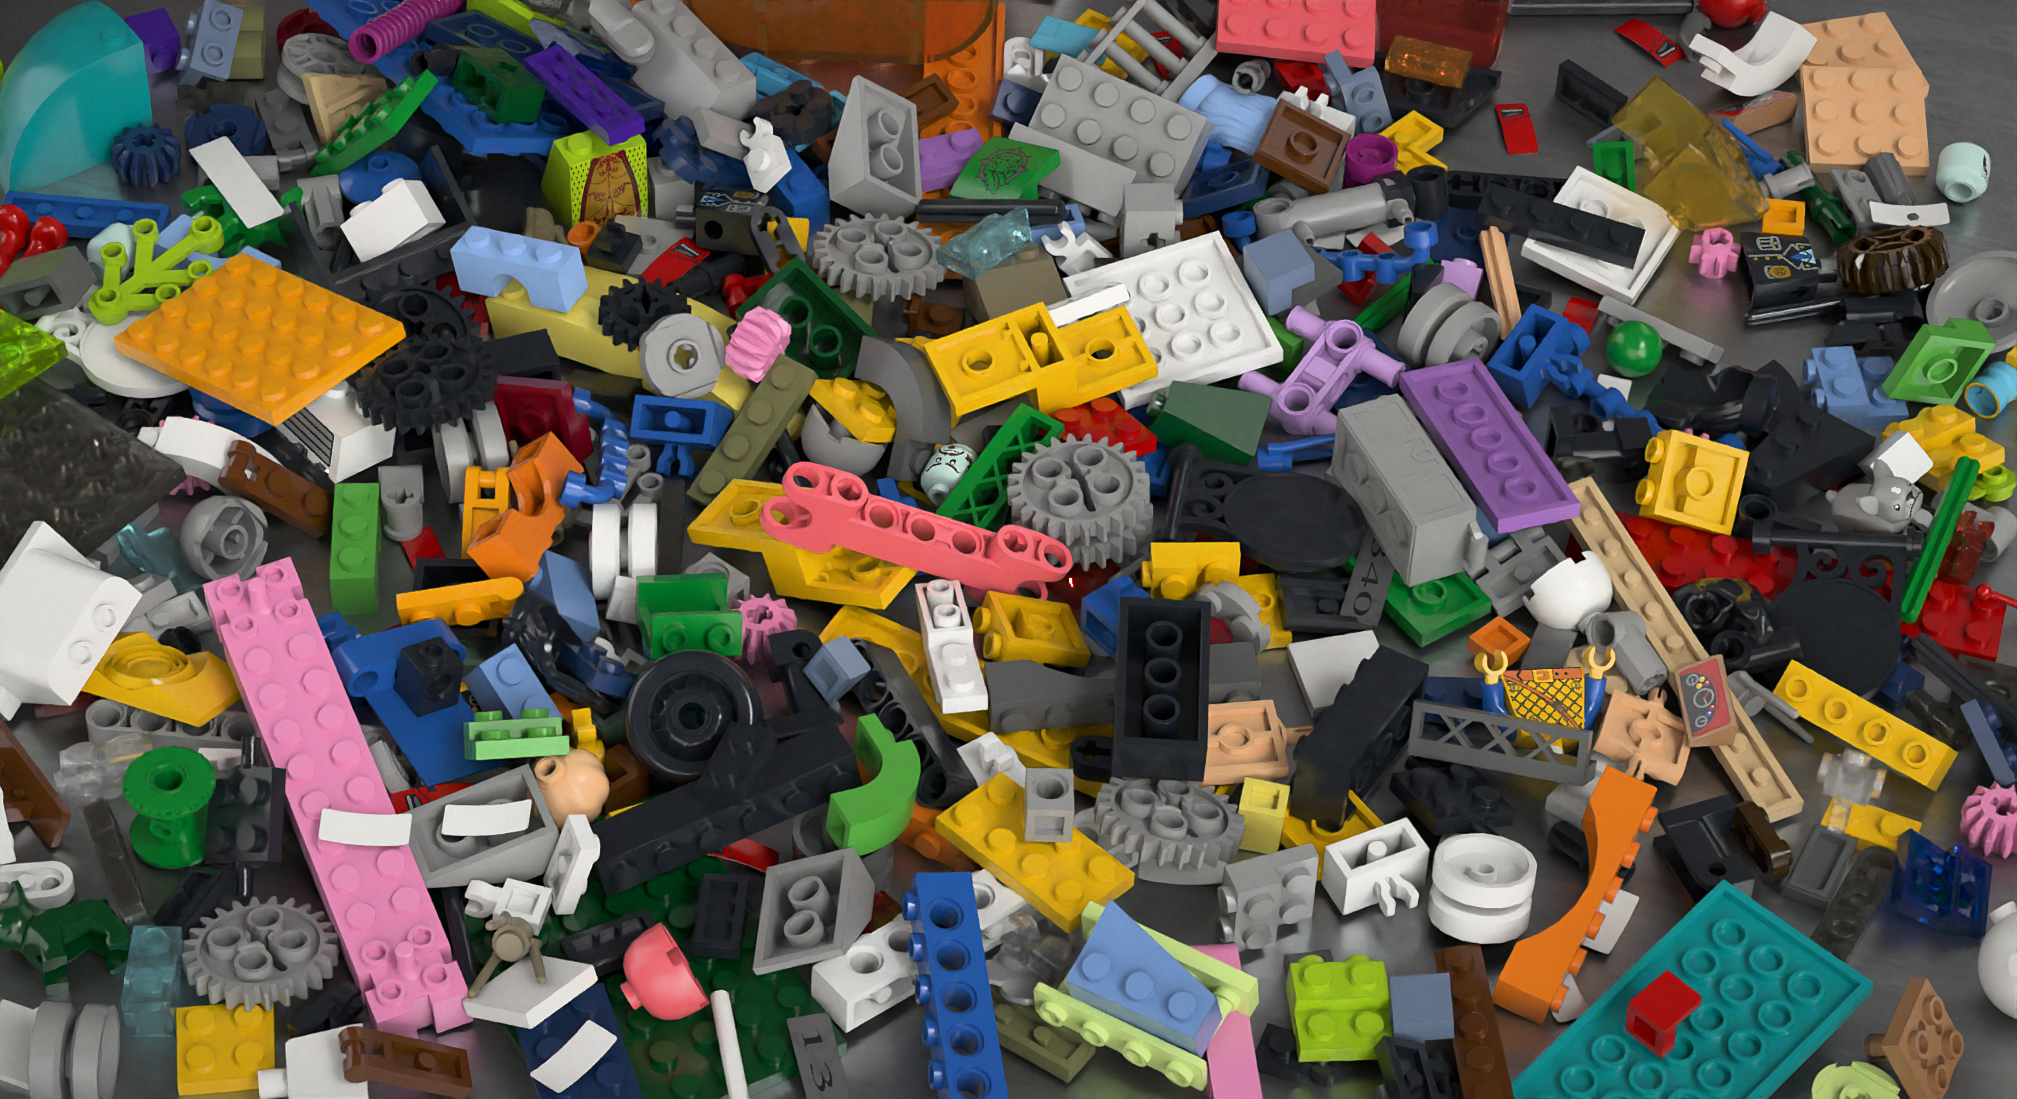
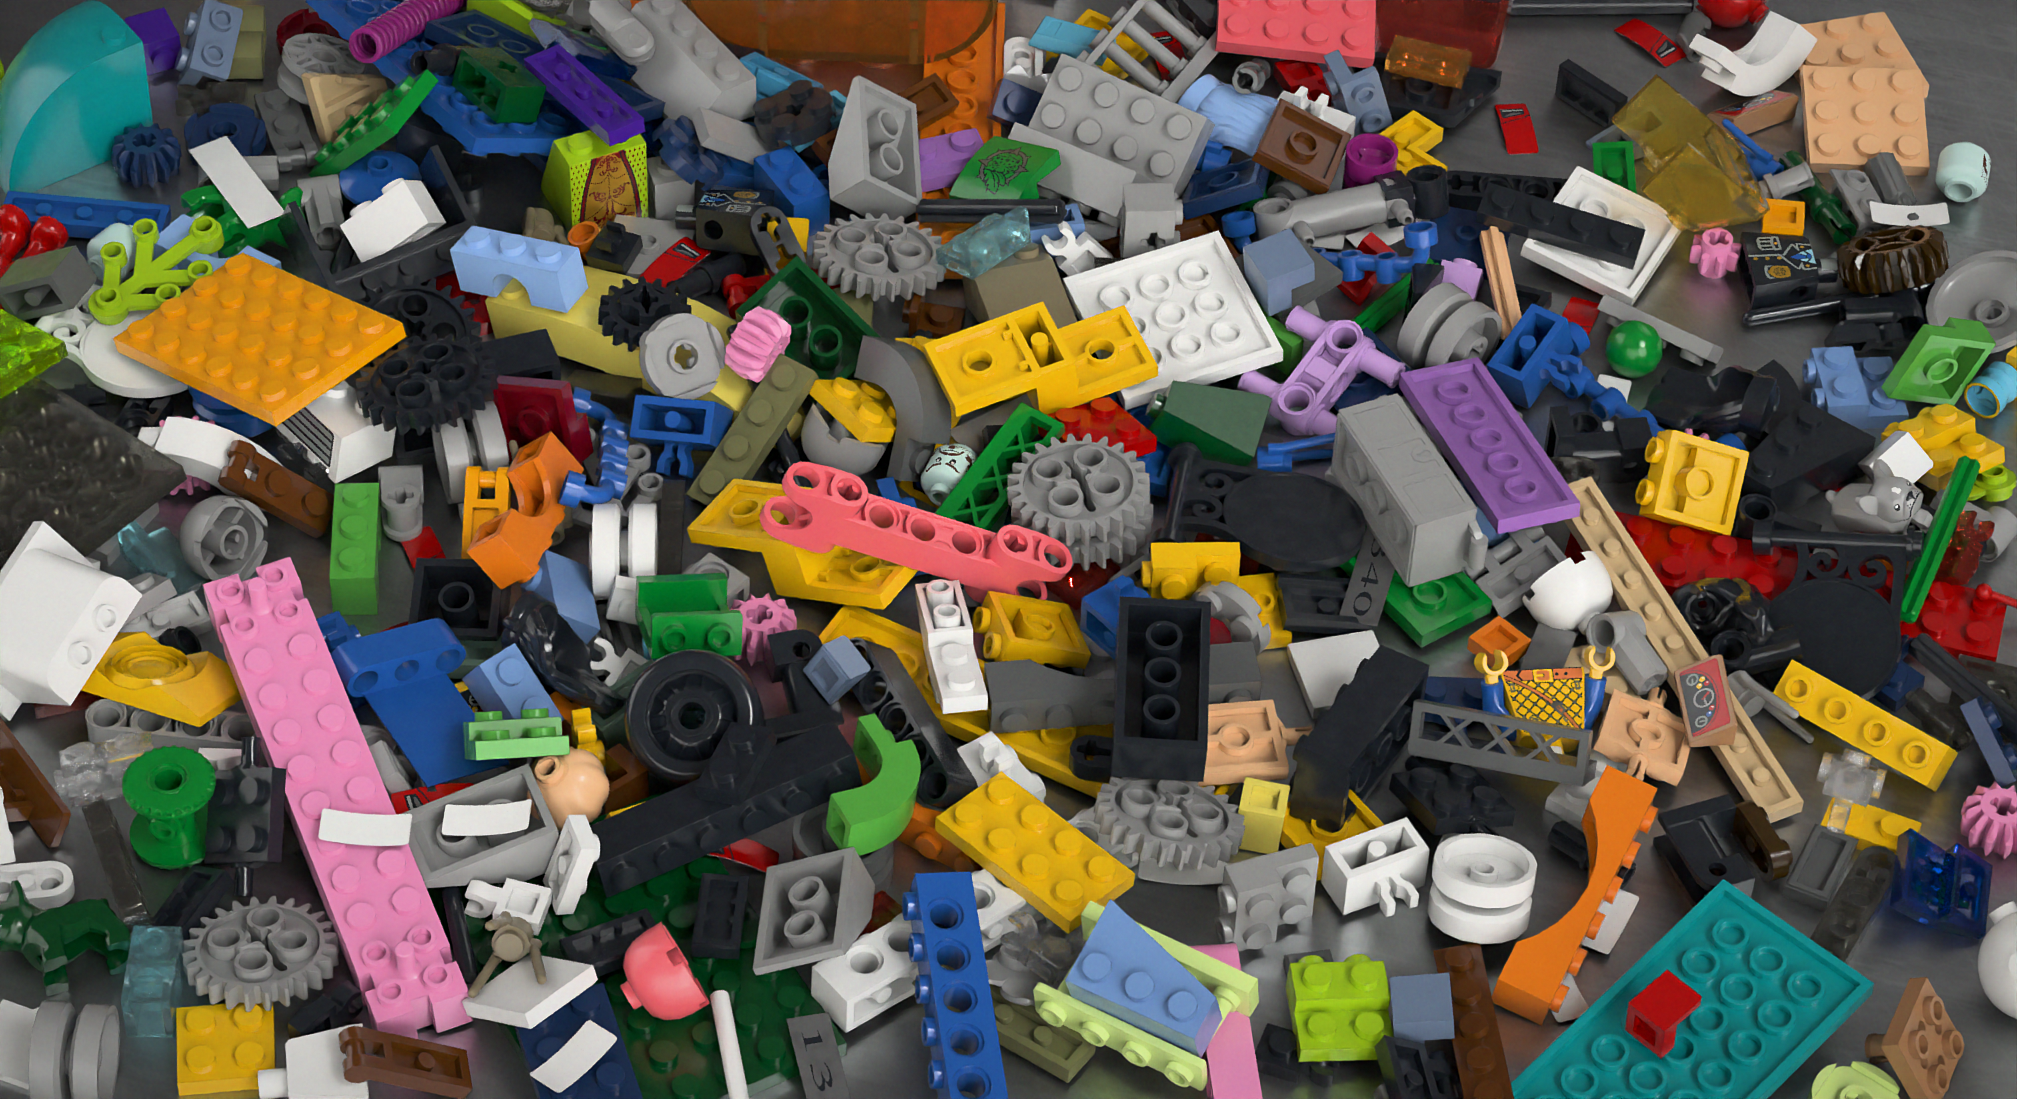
black brick [395,636,464,717] -> none
light orange plate [396,577,525,626] -> none
dark blue plate [558,641,639,698] -> none
white plate [740,117,792,193] -> none
light grey brick [1024,768,1075,842] -> none
white plate [1046,281,1130,329] -> none

